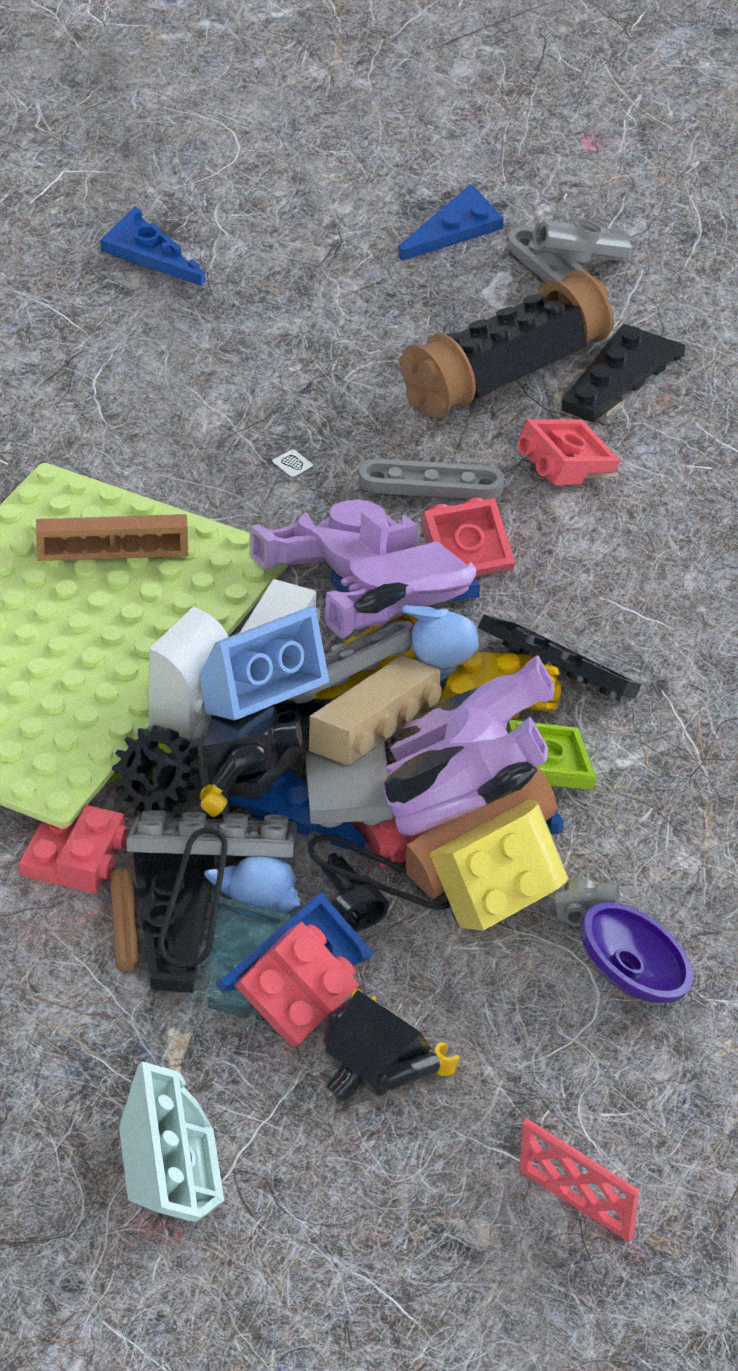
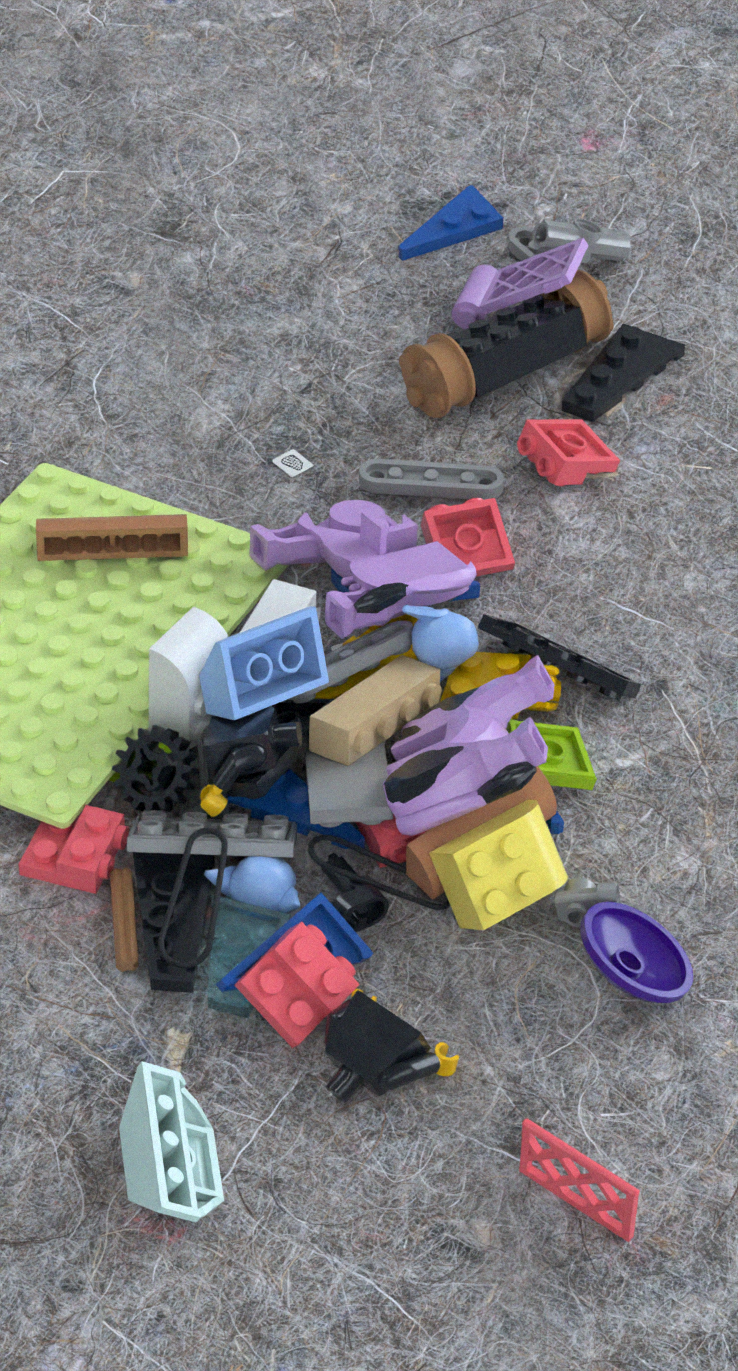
blue wing [100,207,206,286] -> none
none -> lavender piece [452,237,588,329]

